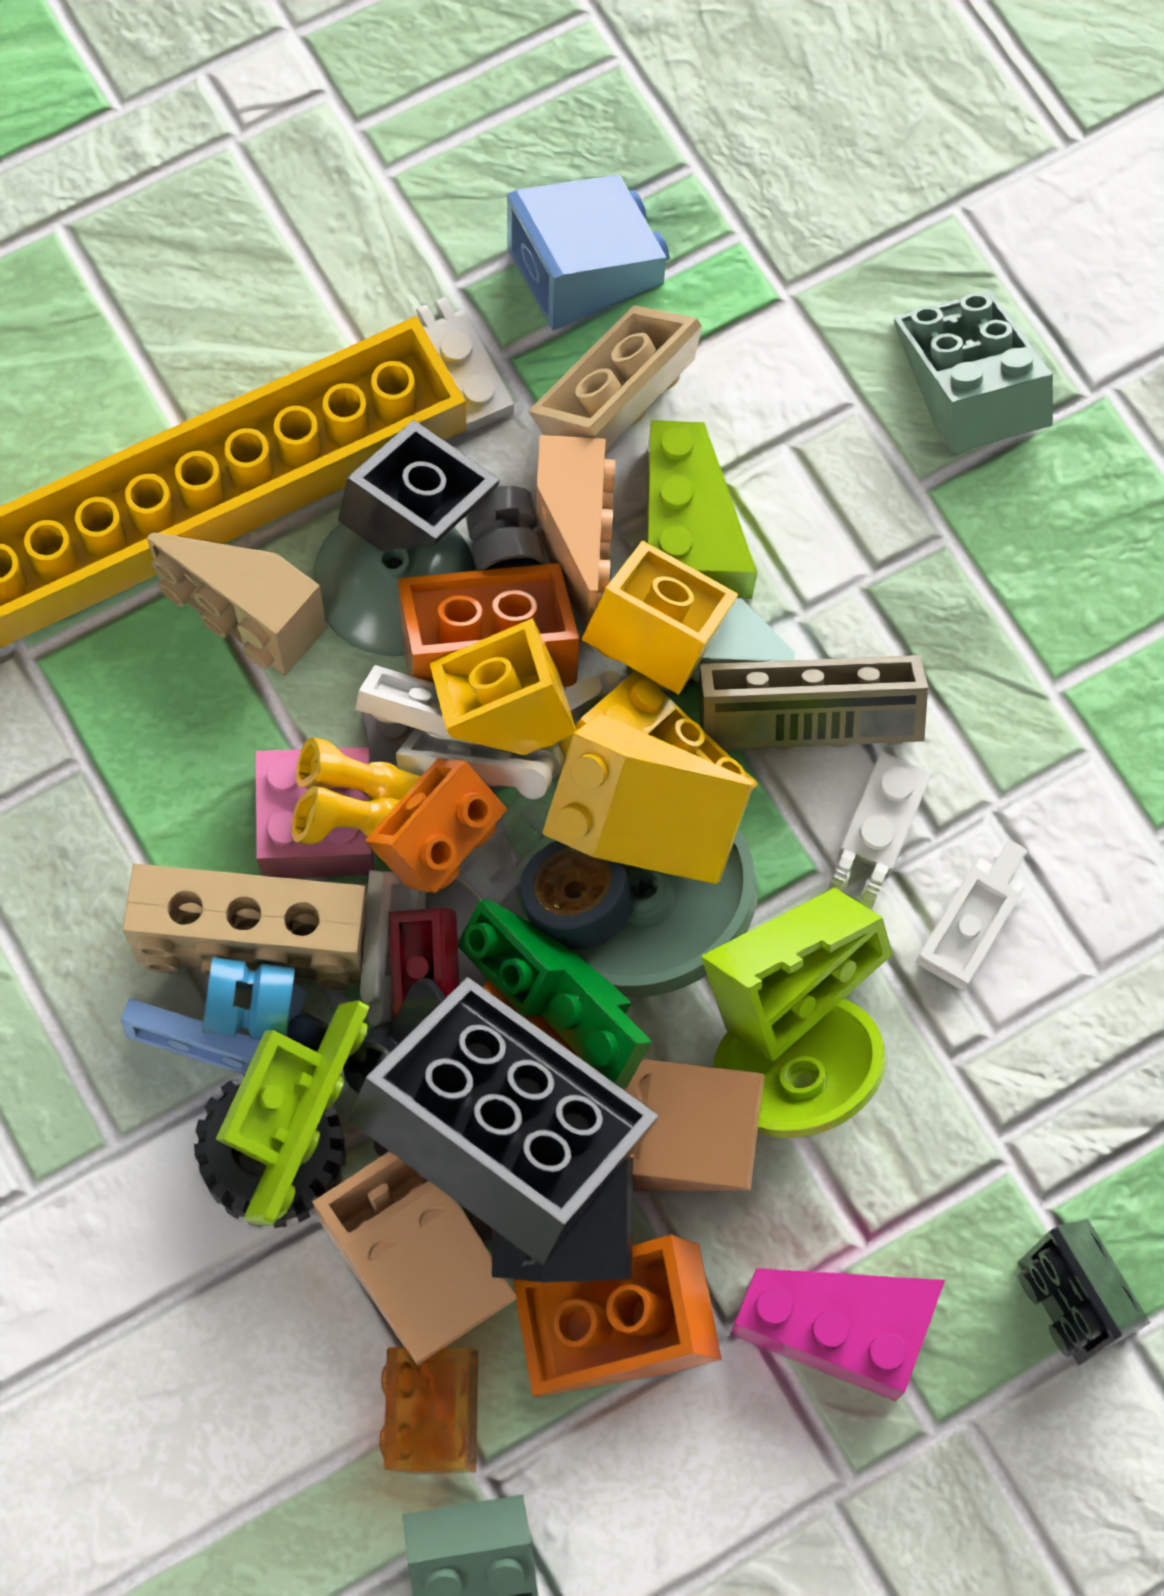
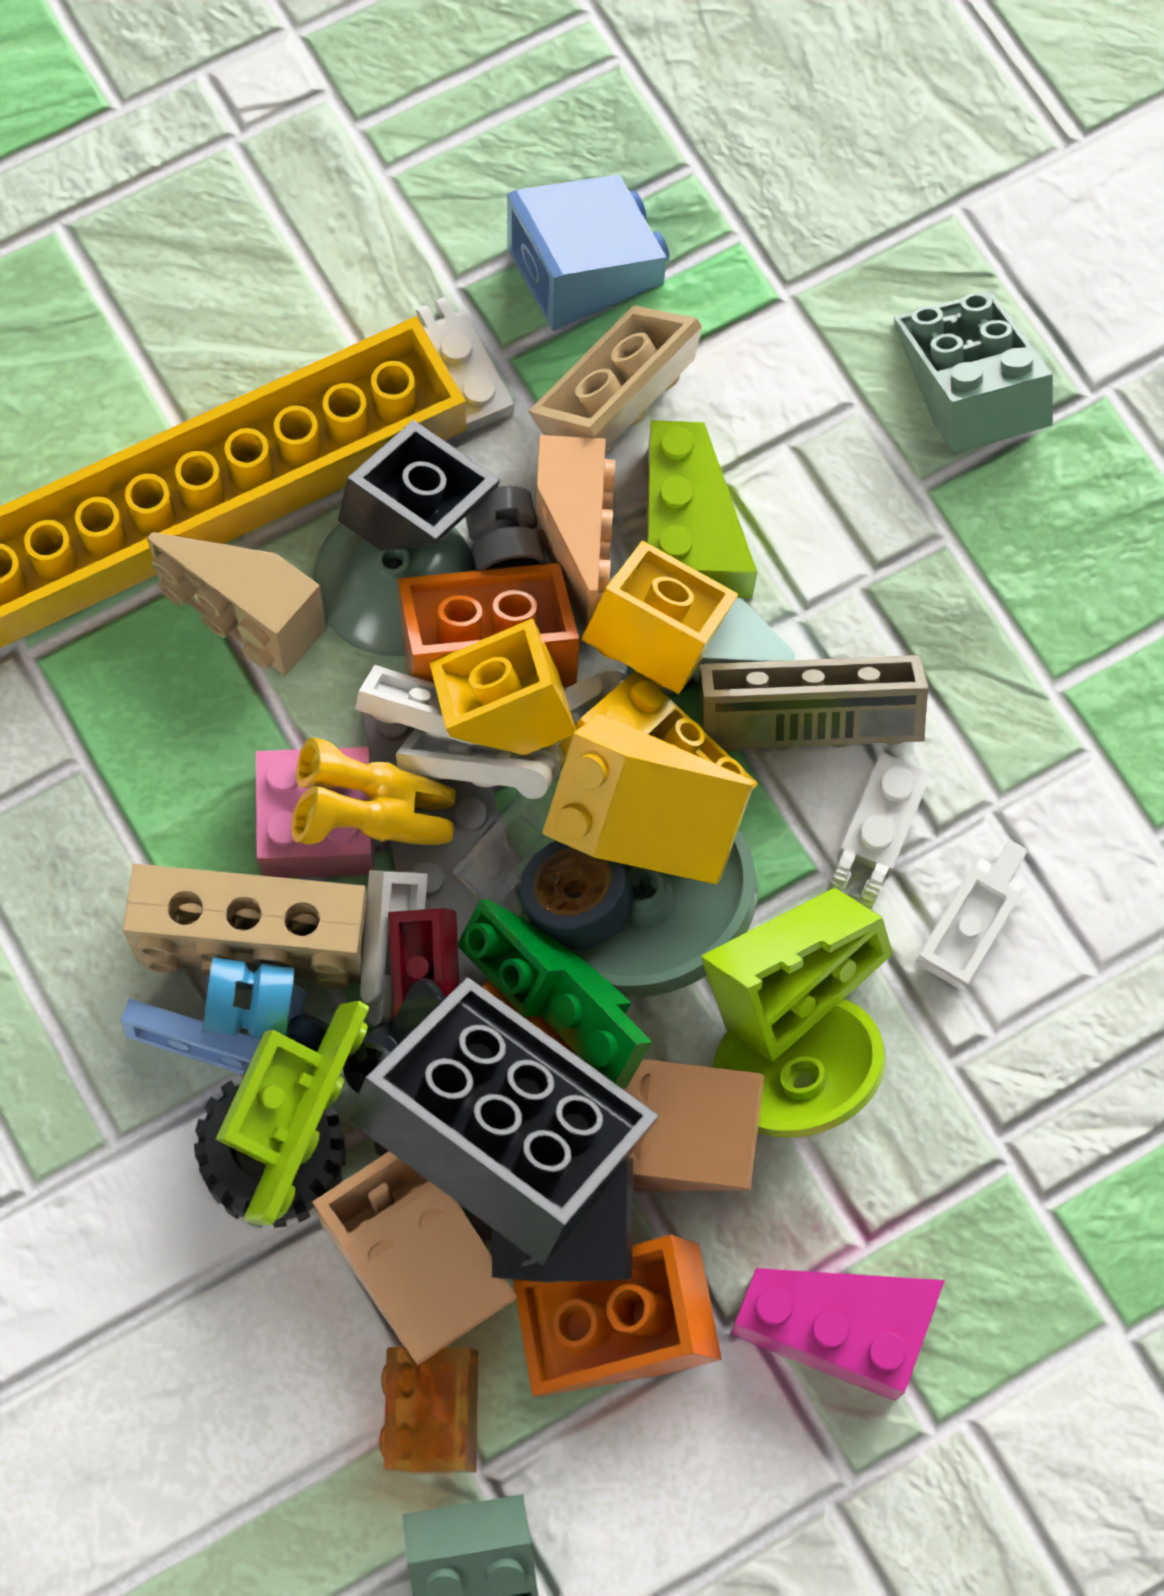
orange brick [365,758,508,893] -> none
black slope [1018,1219,1151,1365] -> none

